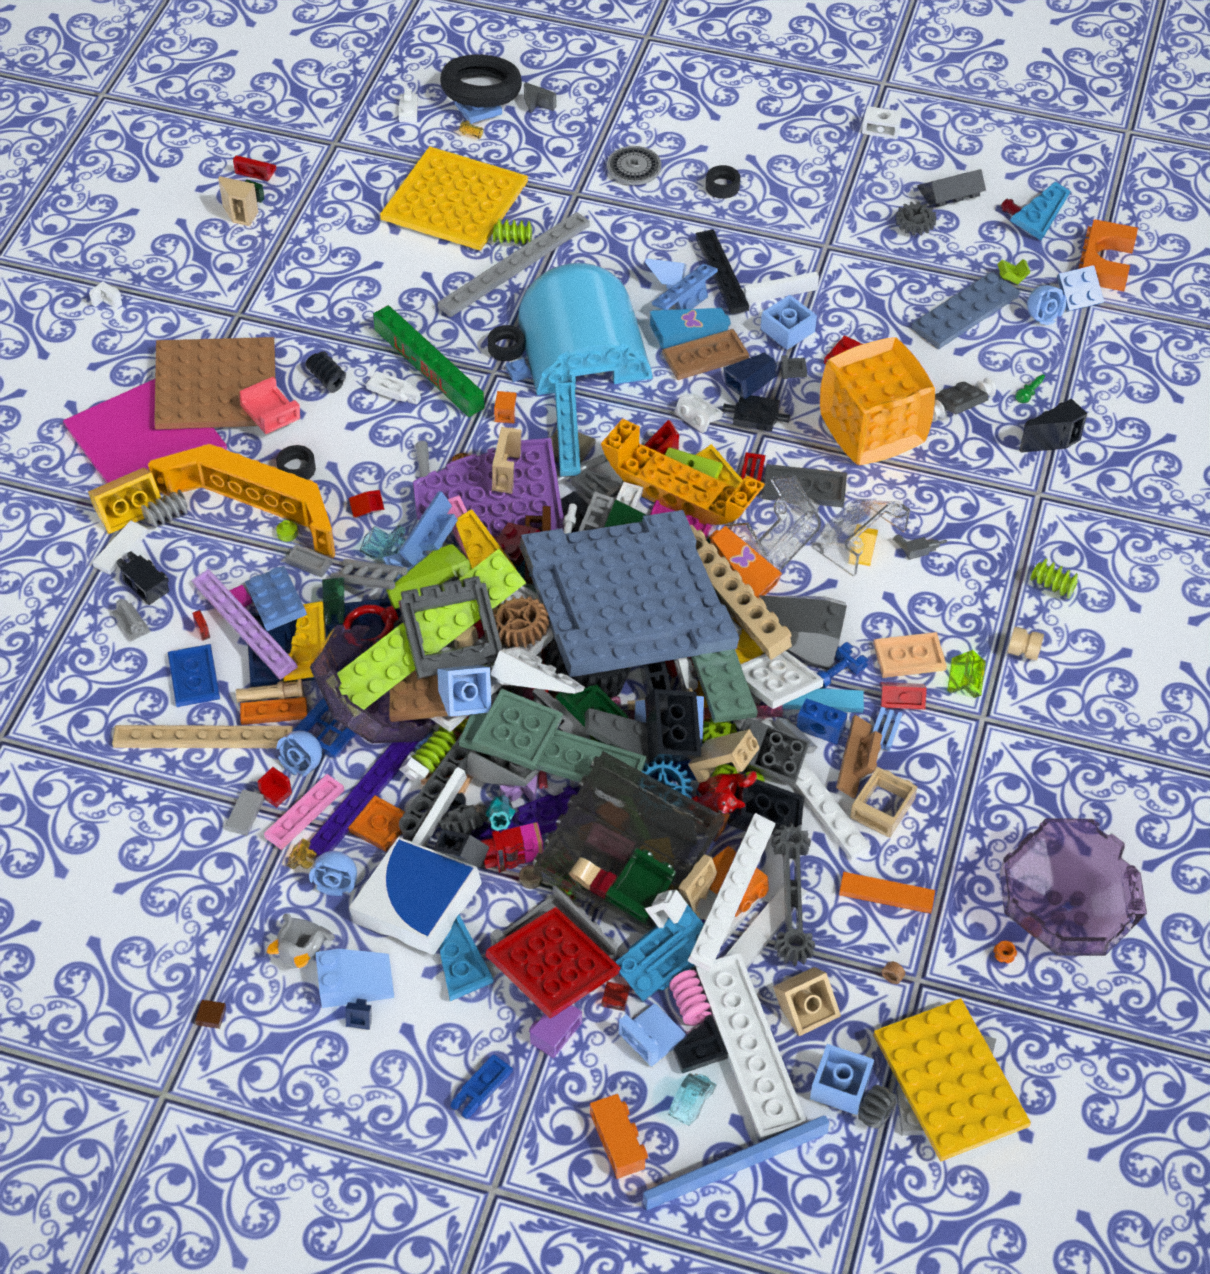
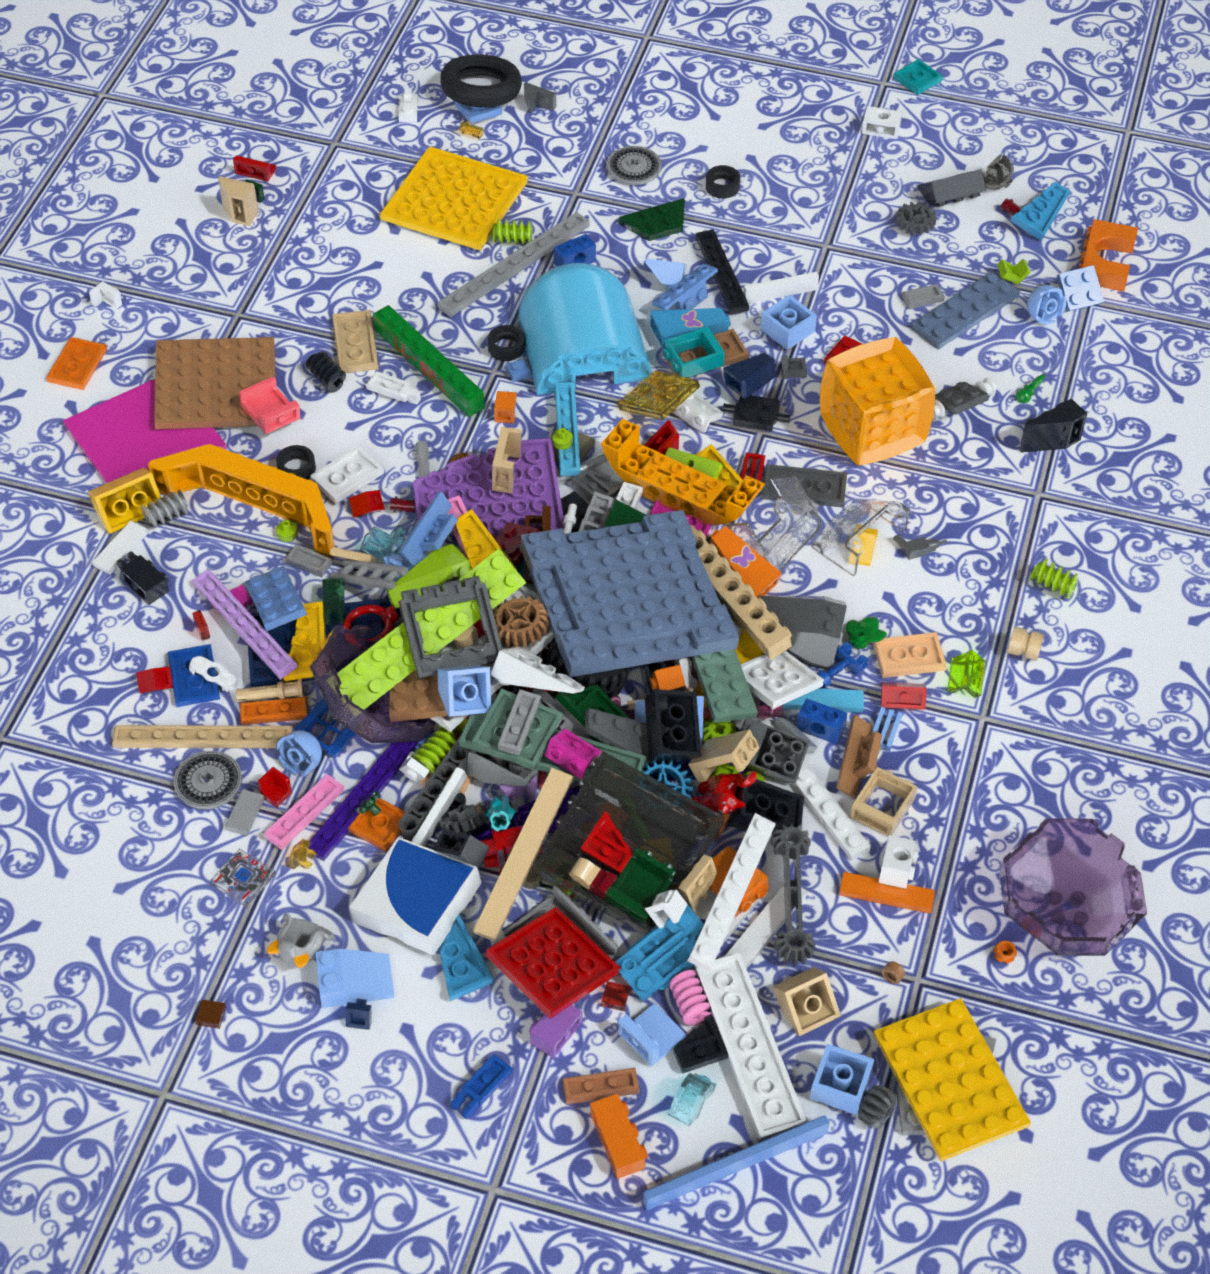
light grey hinge [112,599,151,641] -> none
light blue cylinder [309,851,357,896] -> none
none -> orange tile [46,337,107,390]
none -> red panel [136,666,173,694]
none -> piece [174,751,242,809]
none -> white piece [189,656,237,692]
none -> clear tile [210,848,276,907]
none -> white plate [310,445,384,504]
none -> tan tile [330,547,376,563]
none -> tan tile [332,310,379,373]
none -> dark green plant [355,791,381,816]
none -> dark red pin [390,496,415,513]
none -> tan tile [473,768,573,942]
none -> light grey plate [498,690,541,756]
none -> dark pink bracket [545,728,602,779]
none -> lime tile [552,428,573,450]
none -> blue brick [554,234,596,267]
none -> nougat tile [562,1068,640,1105]
none -> red wing [581,812,633,875]
none -> clear yellow plate [618,371,700,420]
none -> dark green wing [619,198,685,241]
none -> orange brick [650,665,686,690]
none -> teal window [663,326,725,380]
none -> green plate [846,617,887,649]
none -> white brick [879,835,919,889]
none -> teal tile [893,59,943,95]
none -> light grey tile [902,284,945,309]
none -> clear smoke cylinder [982,153,1014,190]

